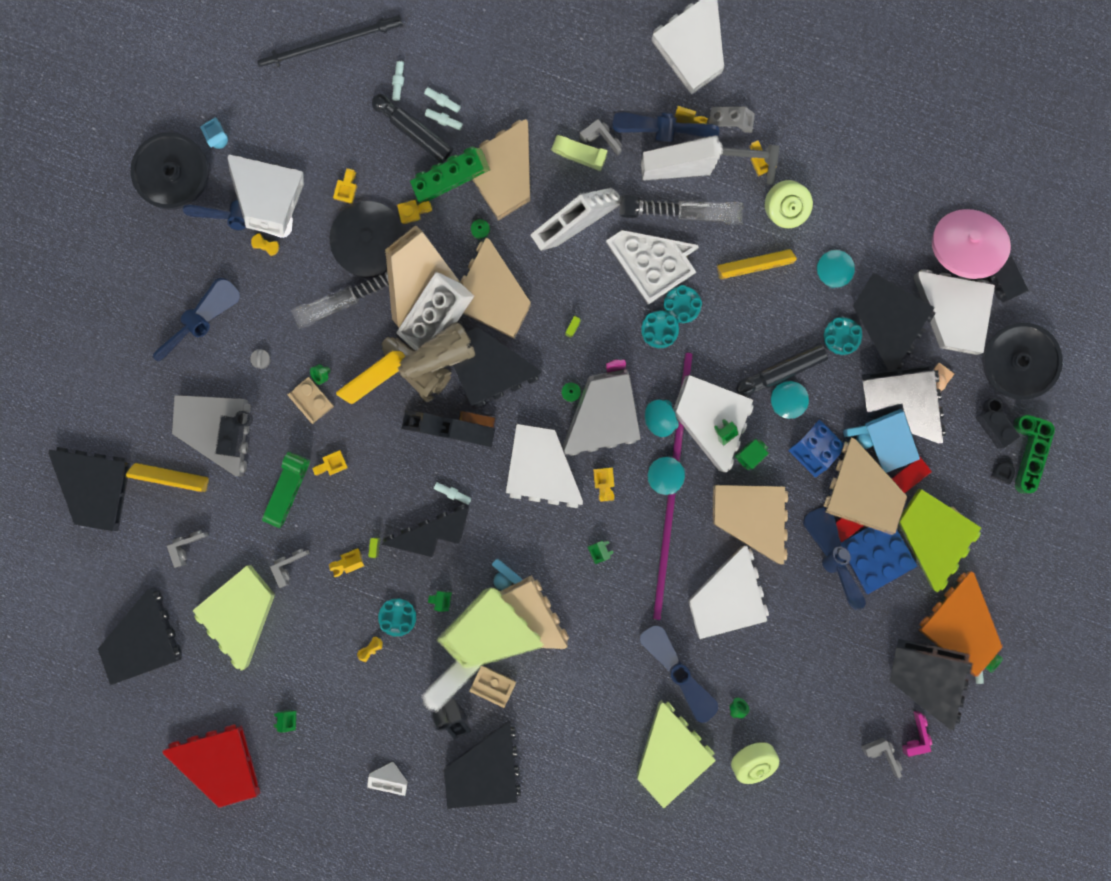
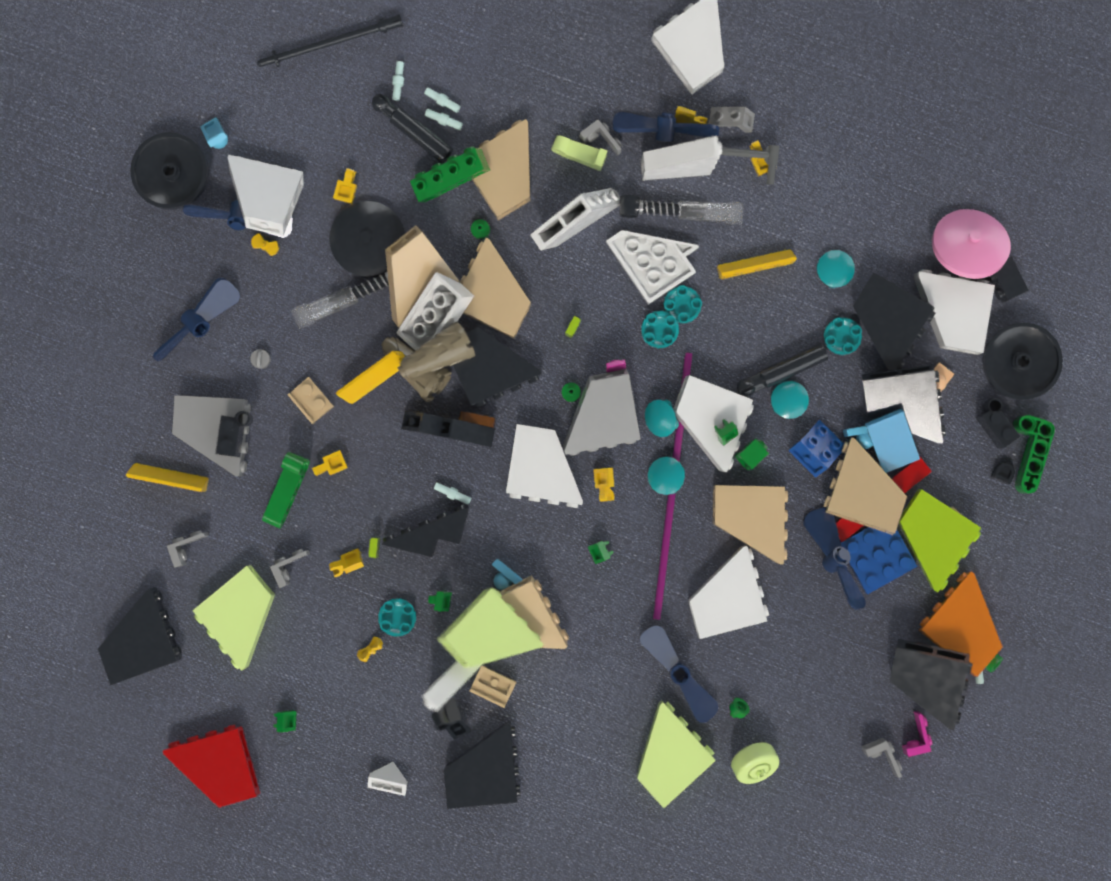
black slope [48,447,131,531] -> none
green tile [310,364,330,385] -> none
yellow plate [397,200,432,224] -> none
yellowish green wheel [765,180,813,228] -> none

